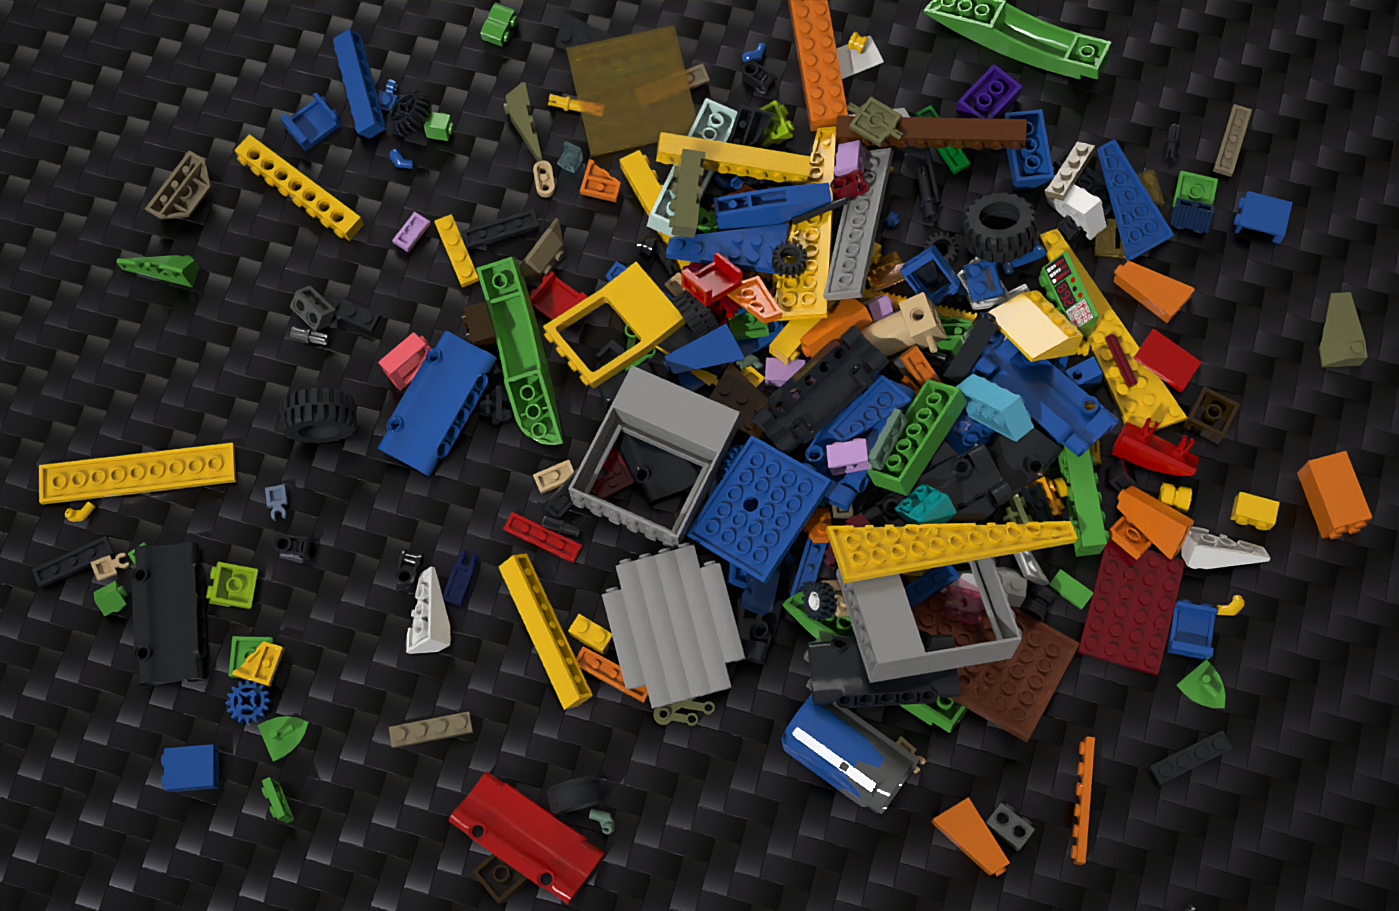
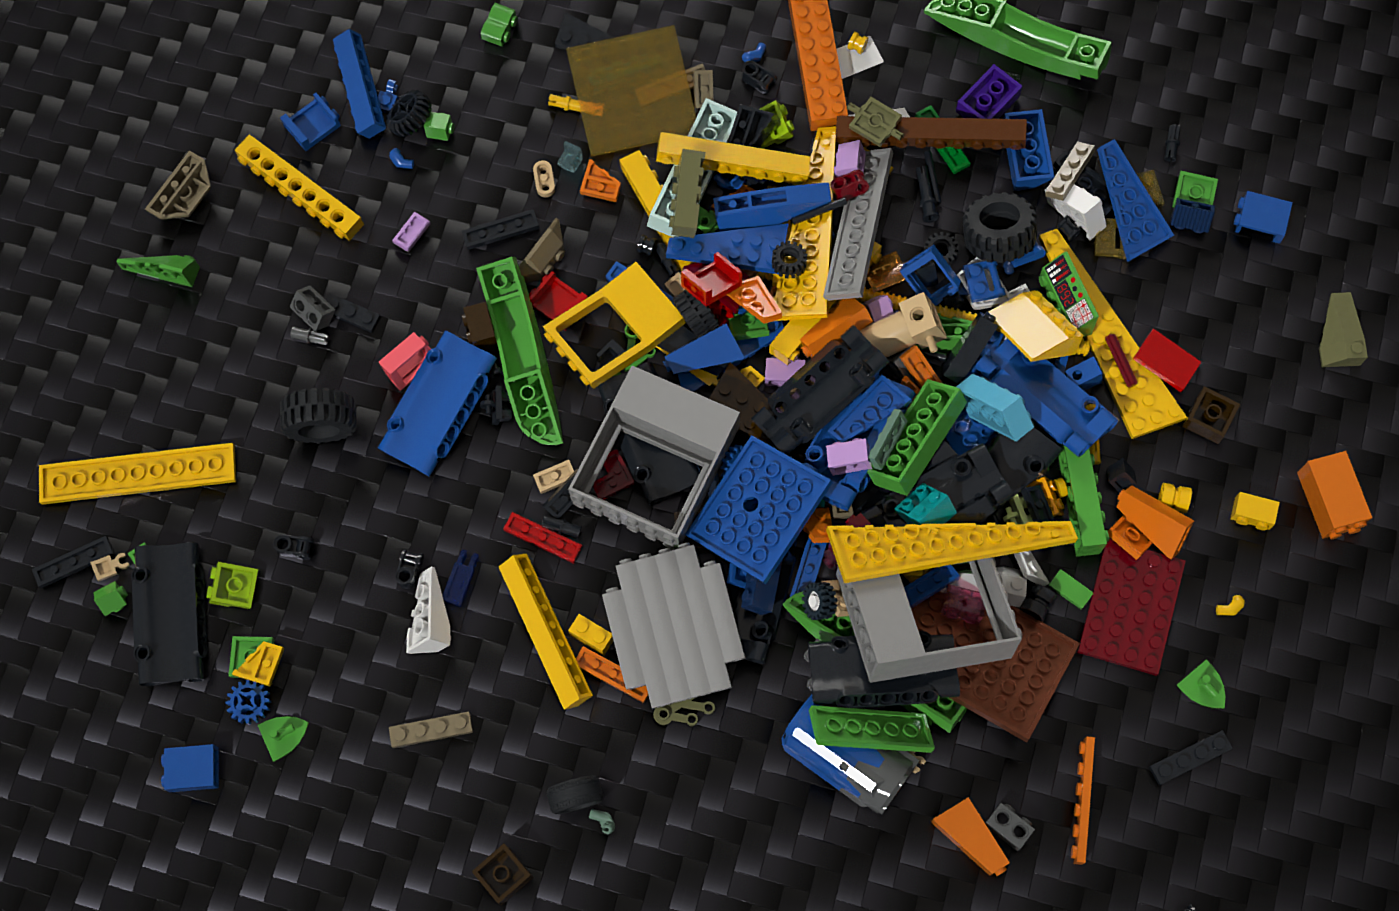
yellow arm [65,502,96,522] -> none
bright green plate [262,777,295,823] -> none
sand blue plate [265,484,288,521] -> none
yellow plate [434,214,480,287] -> none
red panel [449,772,605,905] -> none
olive wedge [503,82,542,162] -> none
sand green arm [736,354,763,371] -> none
blue plate [883,211,899,229] -> none
red piece [1111,418,1199,476] -> none
orange slope [1113,261,1195,323] -> none
blue panel [1167,600,1218,660] -> none
white wedge [1182,526,1270,569] -> none
dark tan plate [1213,104,1252,177] -> none
none -> dark tan plate [693,70,714,108]
none -> bright green plate [809,705,935,753]

